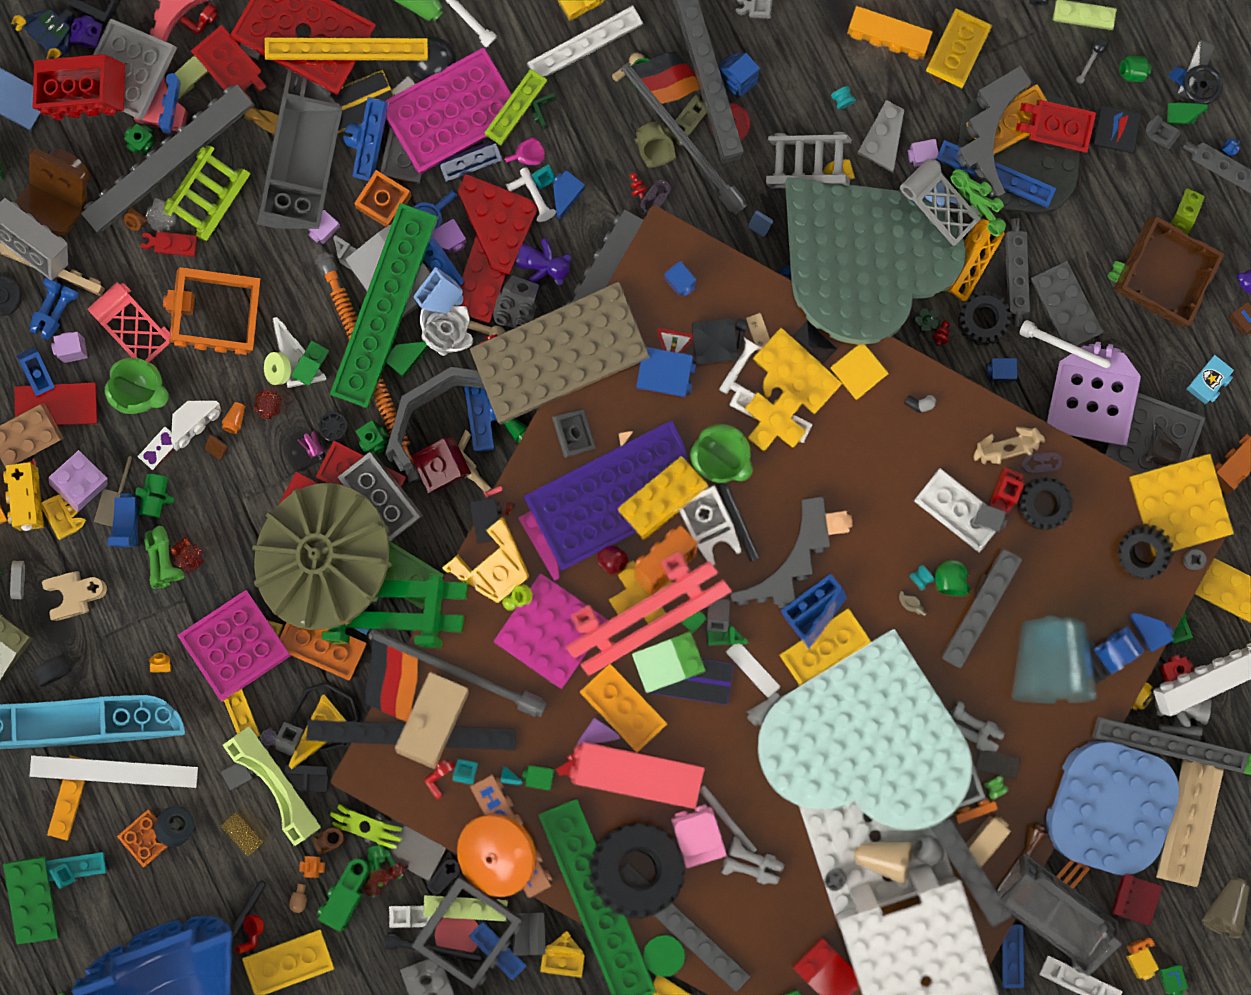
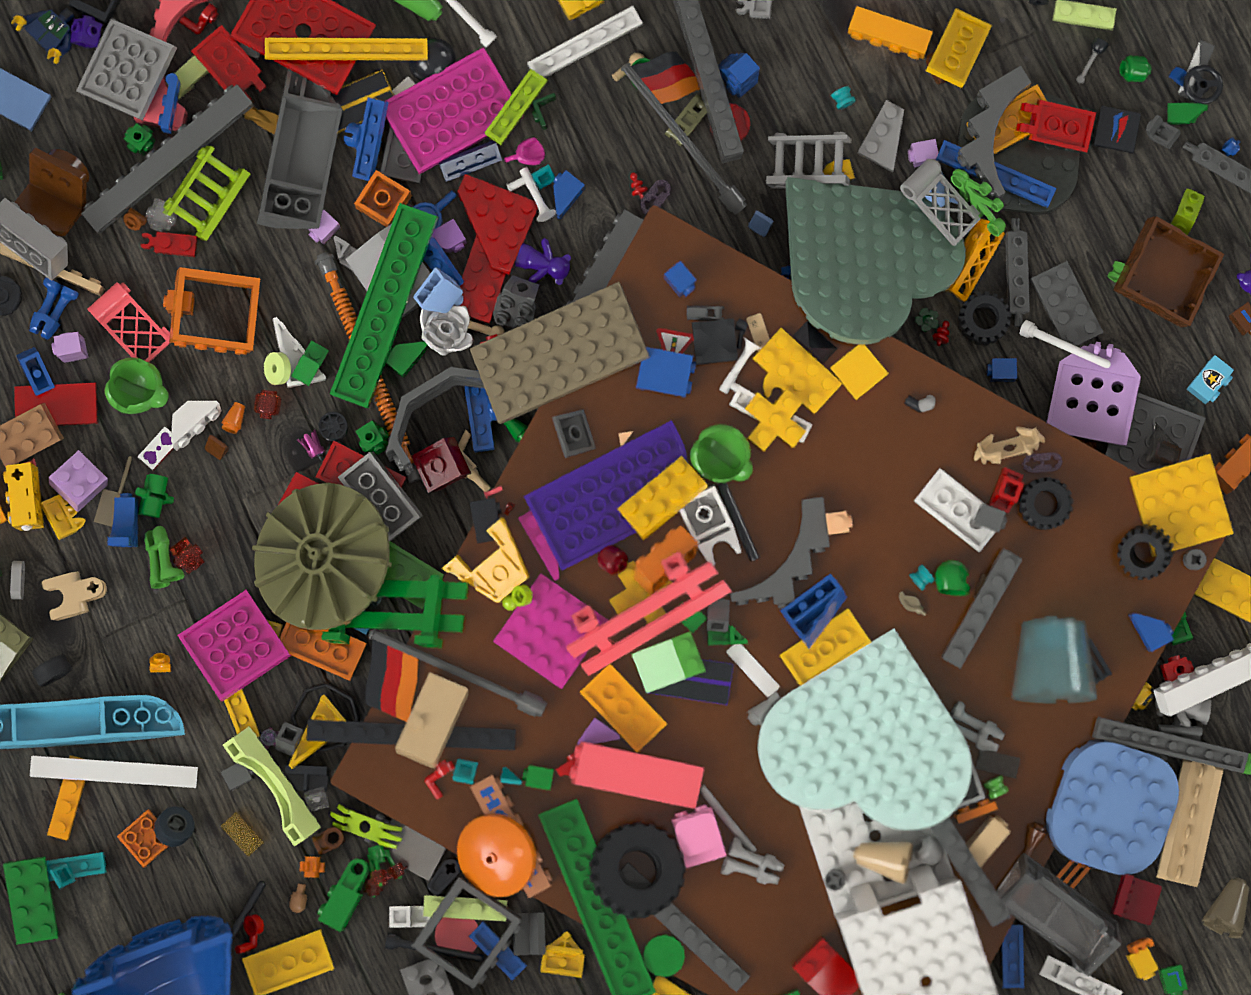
red brick [32,54,125,120] -> none
olive helmet [635,121,676,168] -> none
blue brick [1093,626,1144,674] -> none
none -> clear plate [304,787,329,812]
none -> dark grey bar [687,306,724,320]

